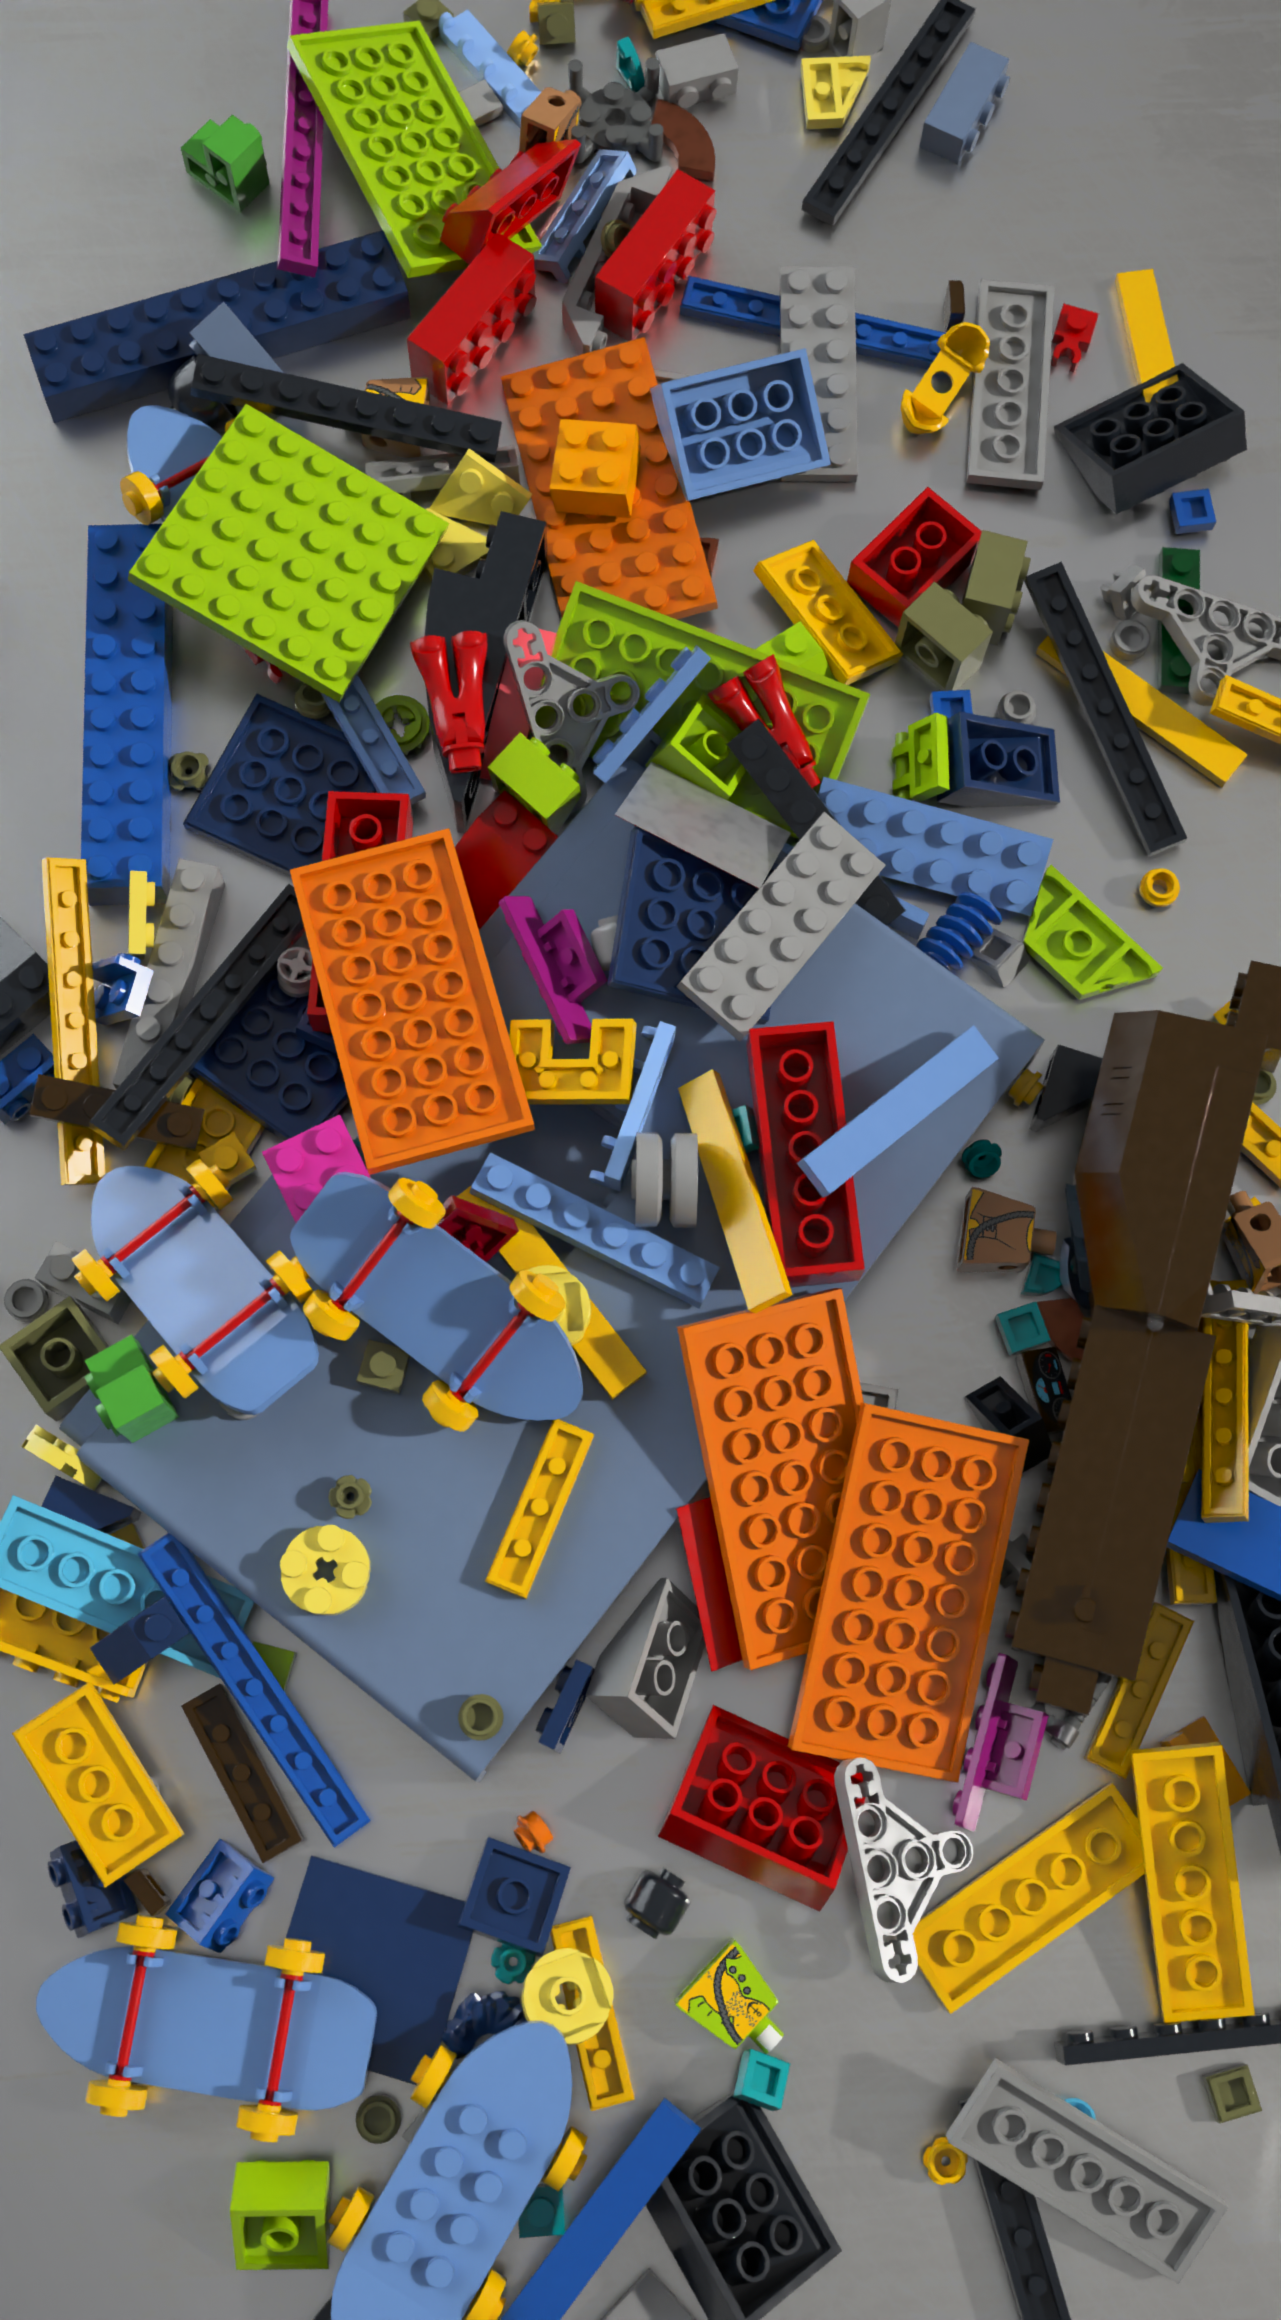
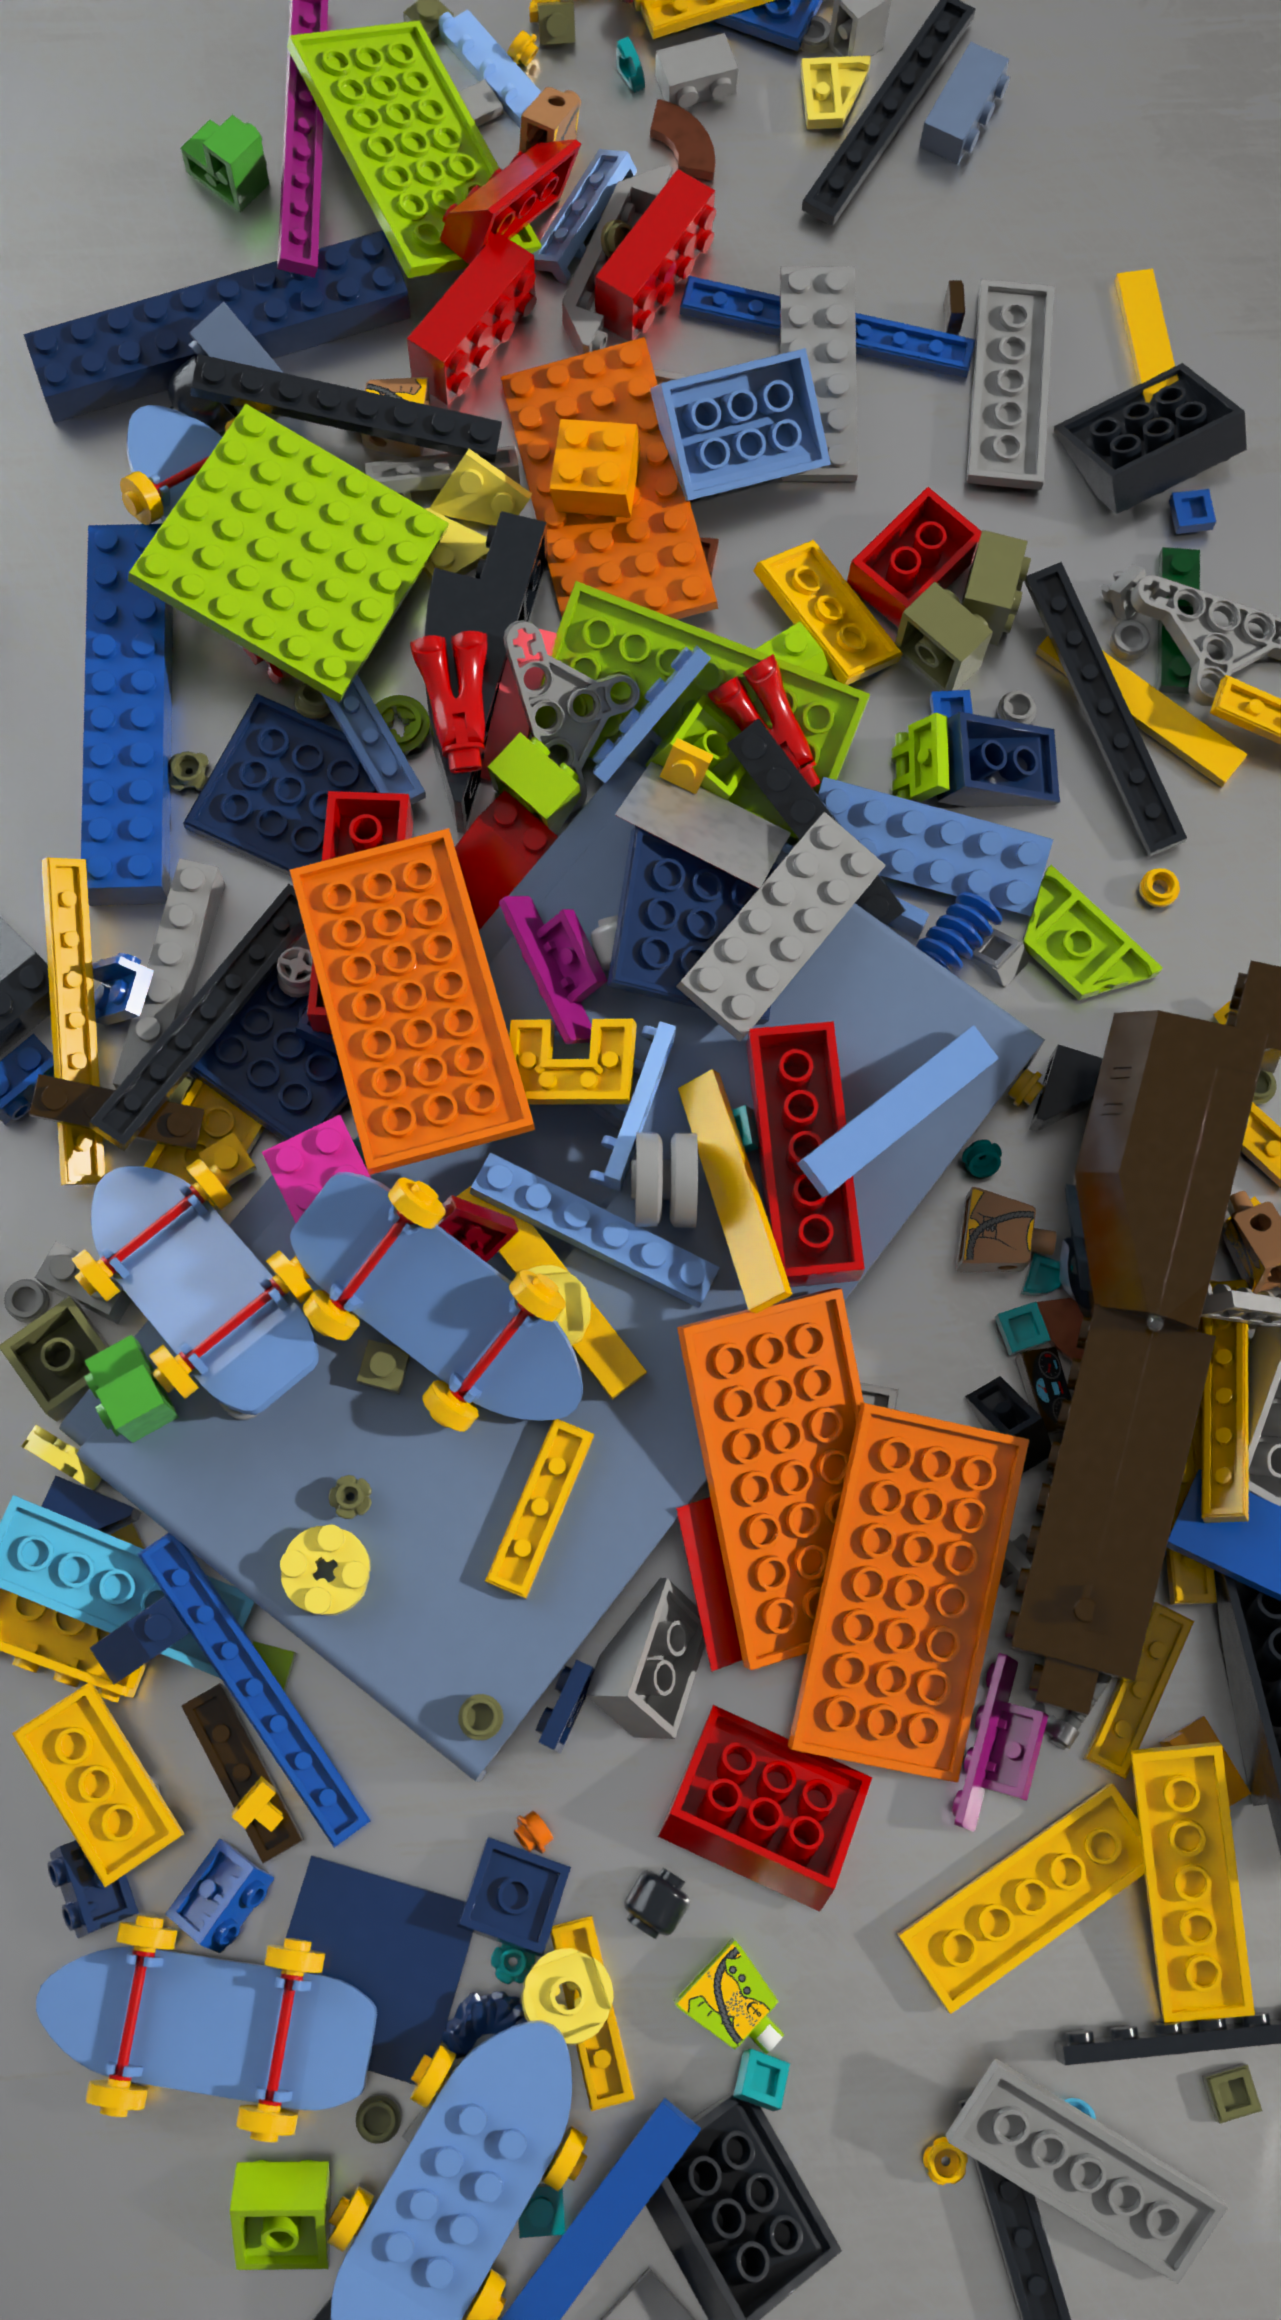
dark brown tile [124,1869,171,1916] -> none
light yellow wing [128,871,155,959] -> none
dark grey plate [568,58,664,164] -> none
light grey beam [834,1758,973,1983] -> none
yellow piece [901,322,990,434] -> none
red plate [1051,303,1099,372] -> none
none -> yellow tile [232,1776,283,1832]
none -> yellow plate [659,738,714,794]

